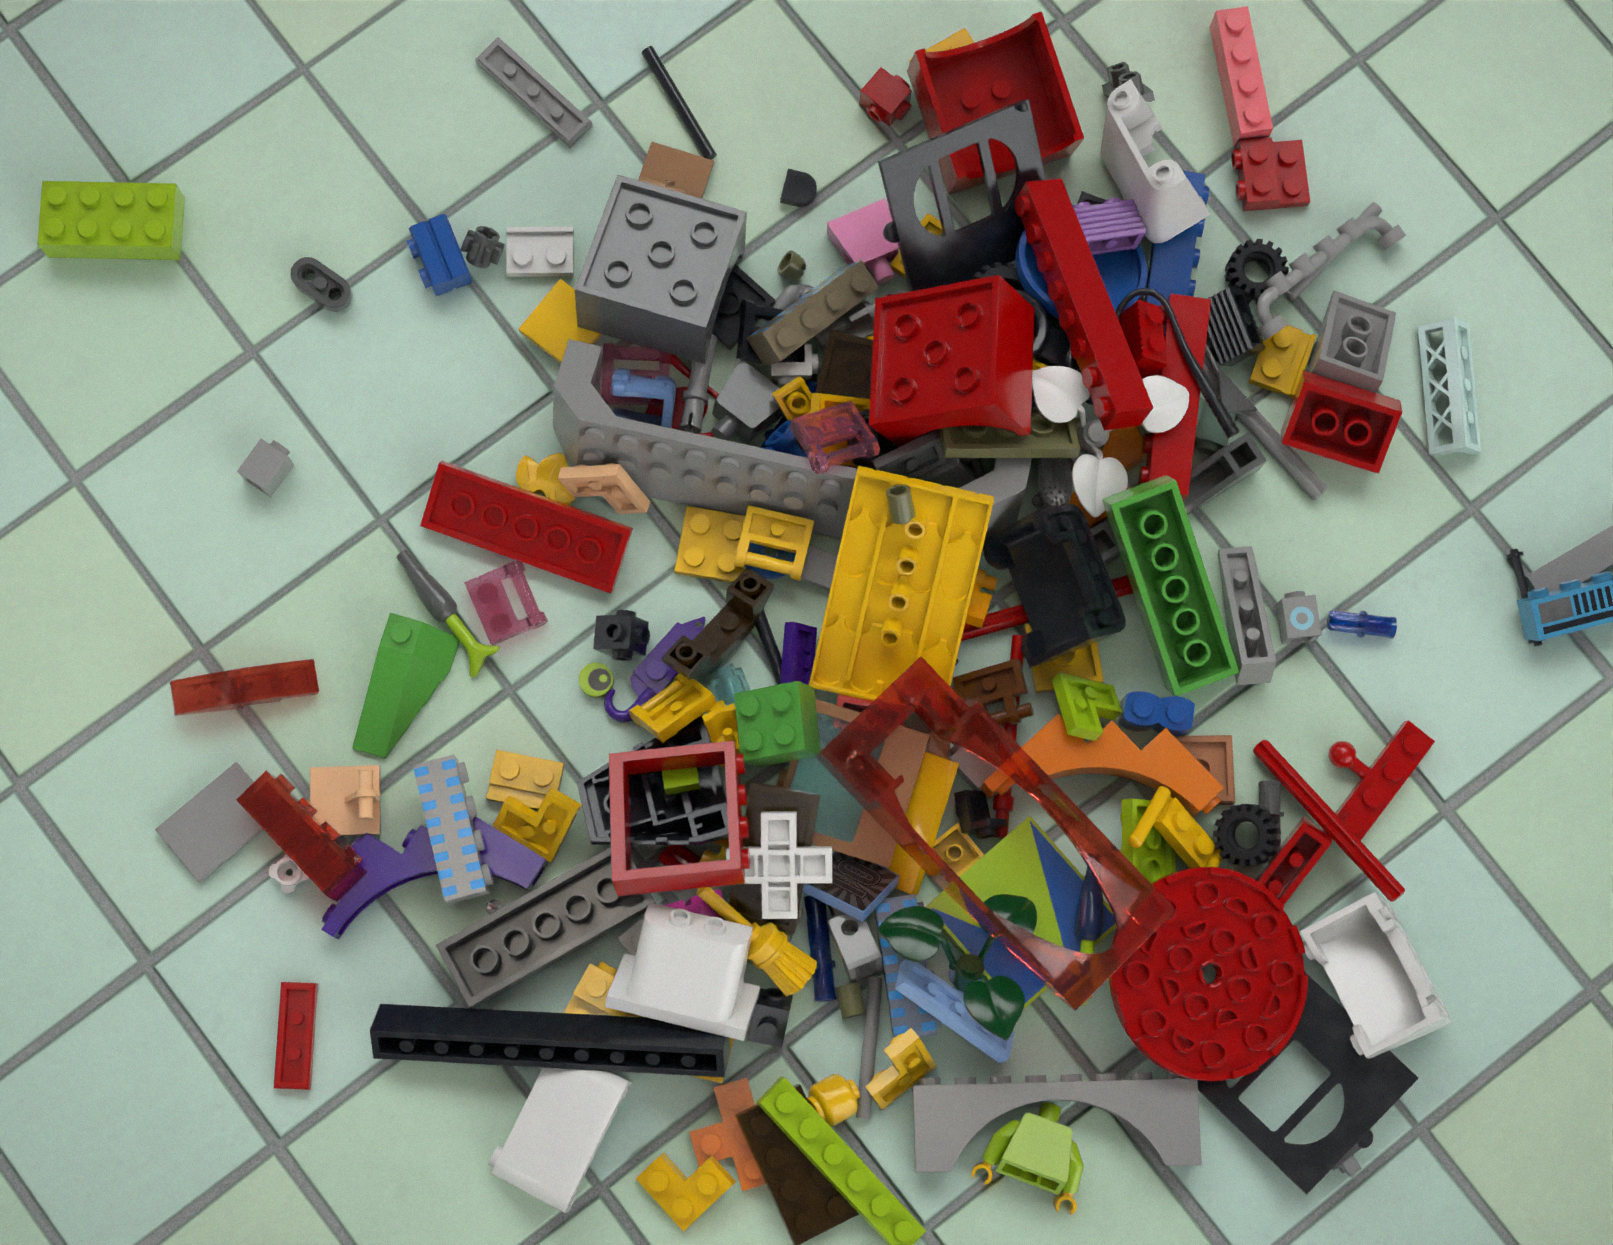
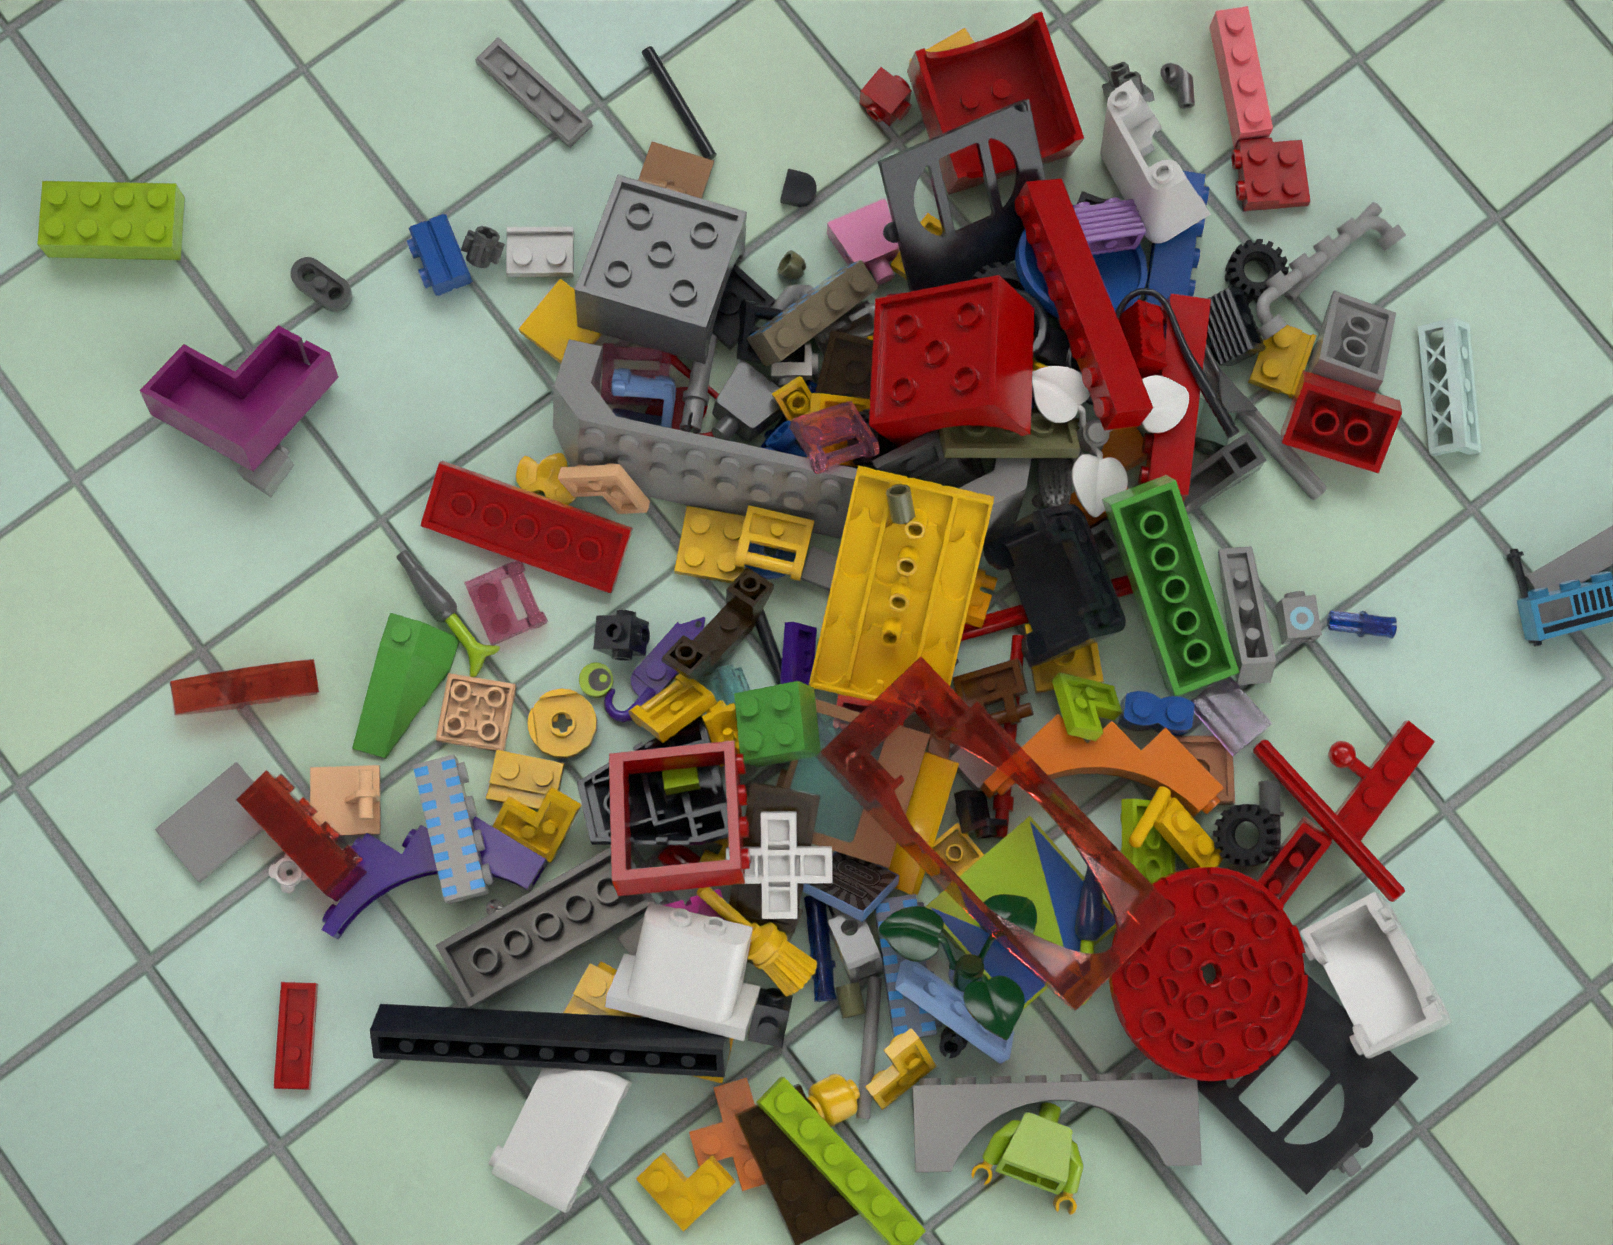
none -> magenta piece [139,325,339,472]
none -> light nougat tile [435,673,517,751]
none -> yellow plate [528,688,597,758]
none -> black pin [939,1026,968,1058]
none -> flat silver arm [1160,63,1195,108]
none -> clear purple plate [1191,676,1272,756]

